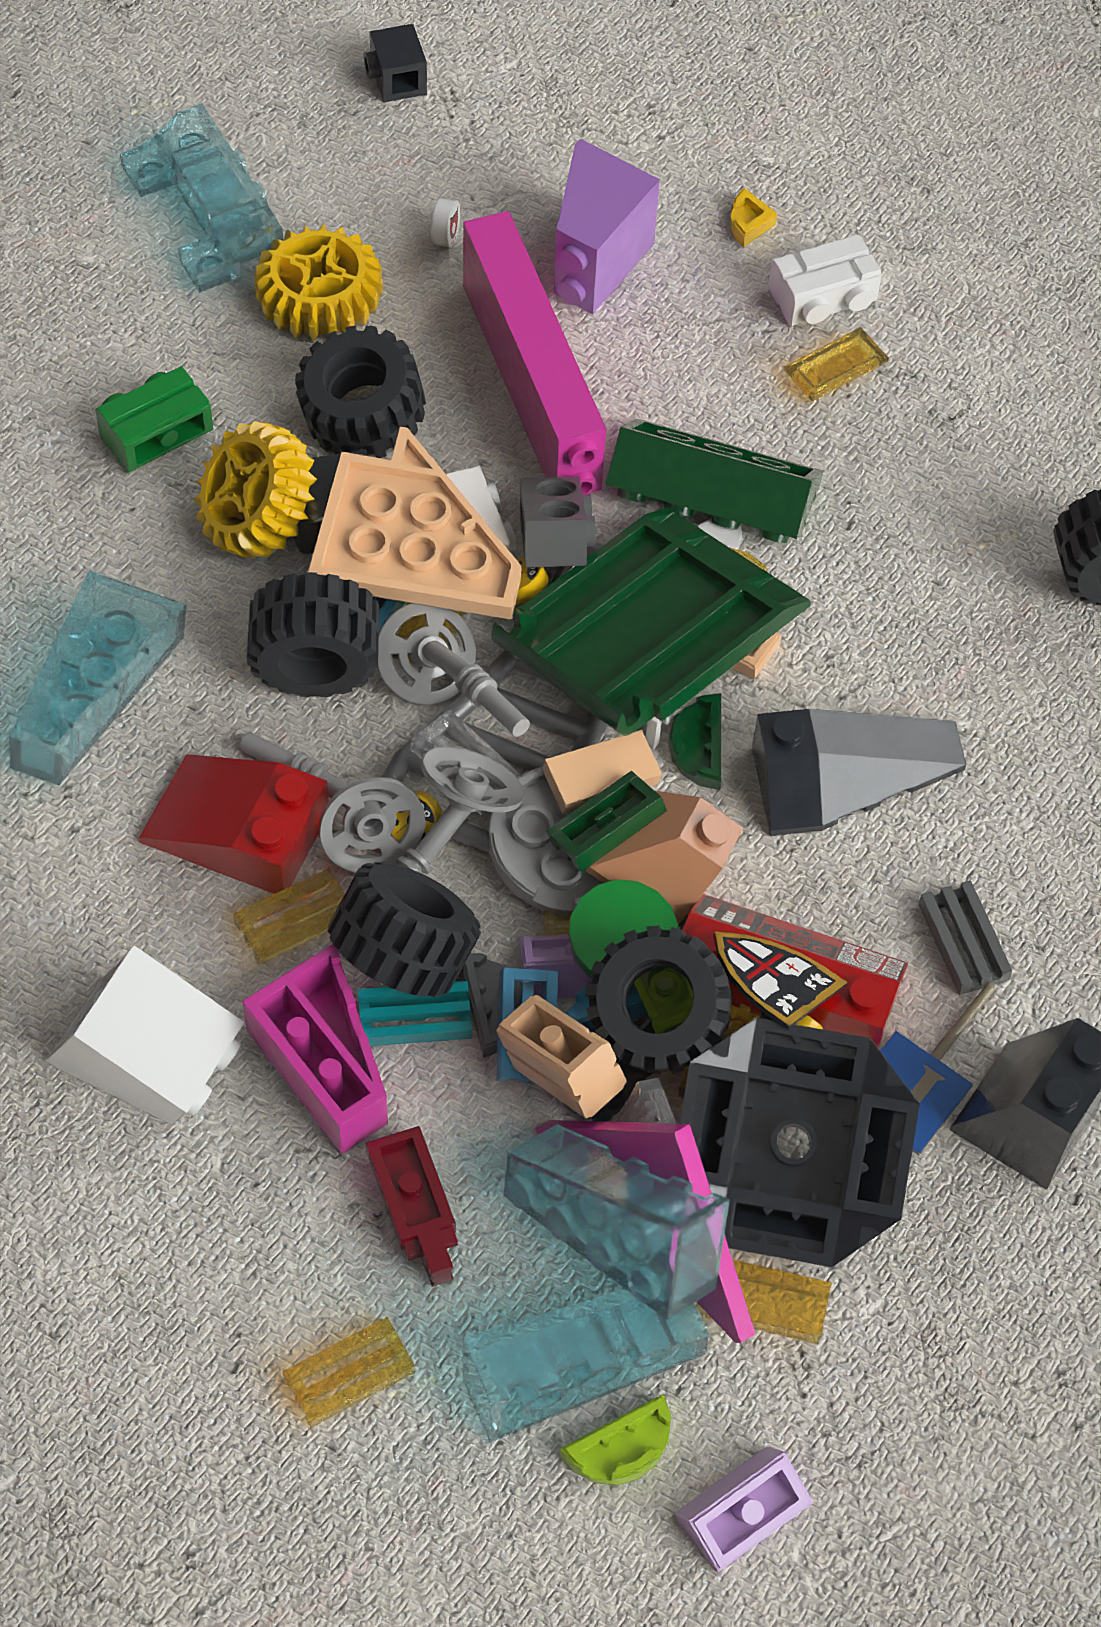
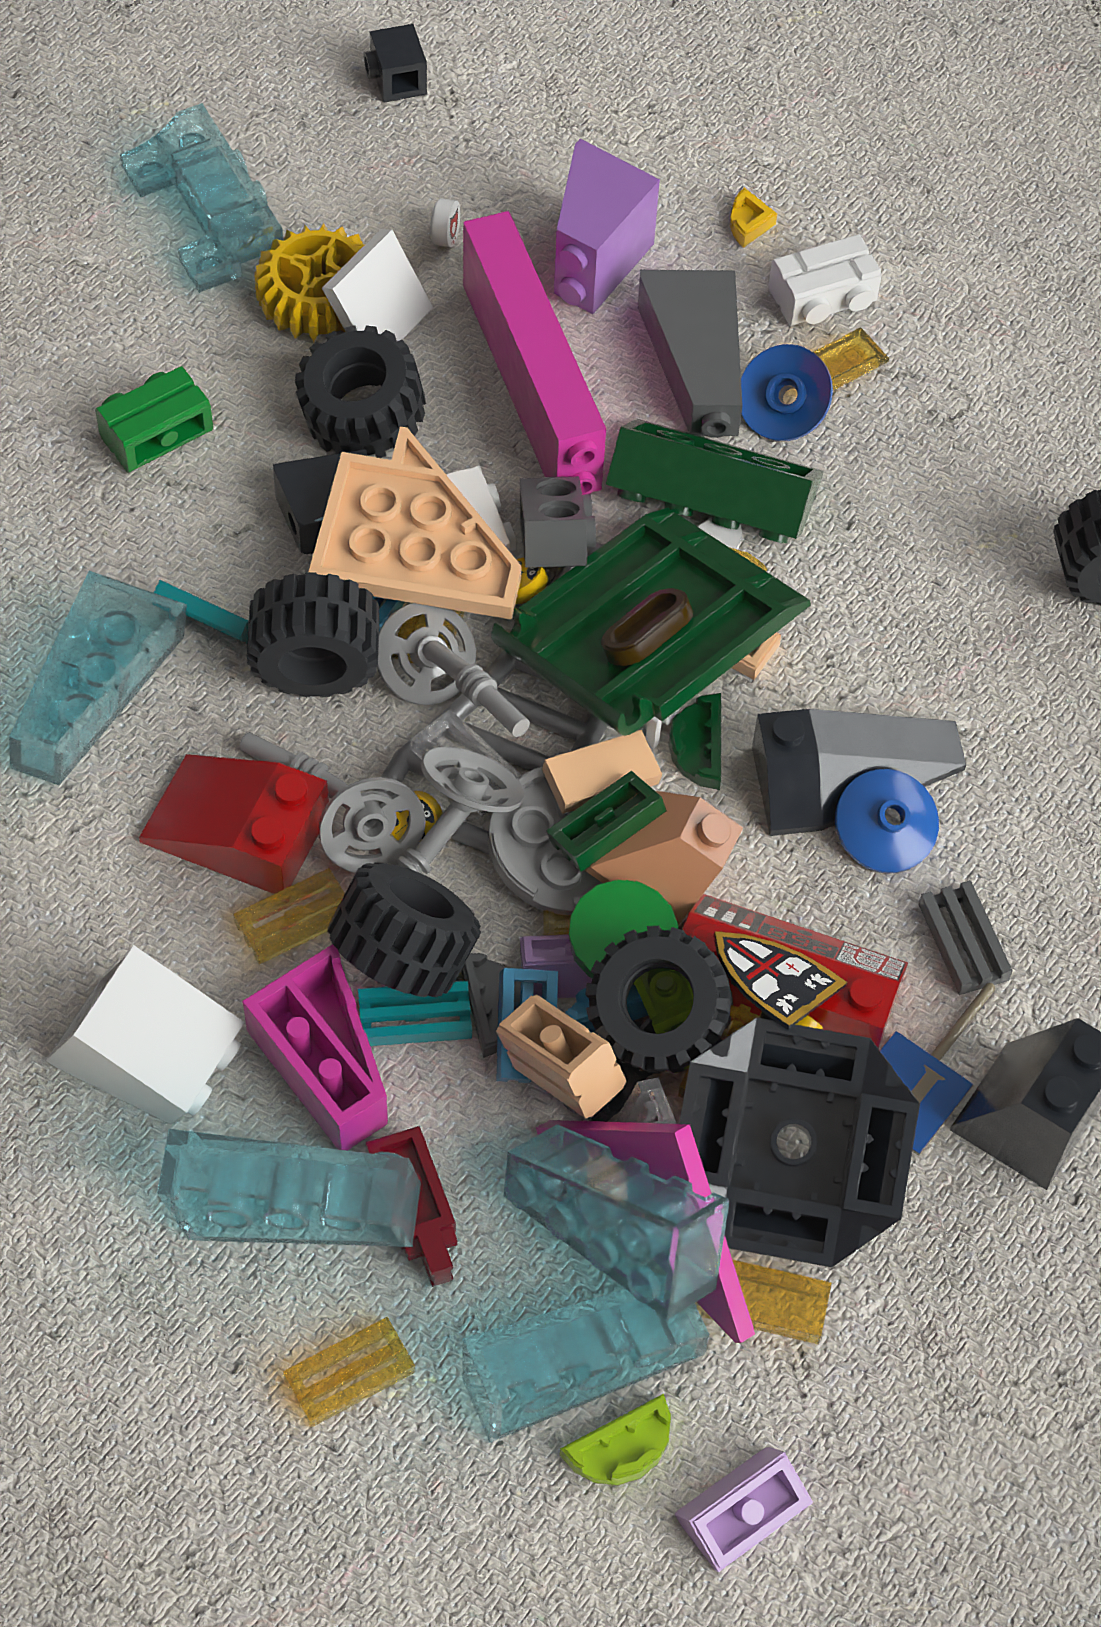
yellow gear [193,421,317,559] -> none
none -> teal tile [152,580,249,644]
none -> clear light blue wedge [157,1129,421,1247]
none -> white tile [322,229,433,341]
none -> dark brown tile [601,588,693,666]
none -> dark grey slope [638,269,742,438]
none -> blue dish [741,344,833,441]
none -> blue dish [835,769,939,874]

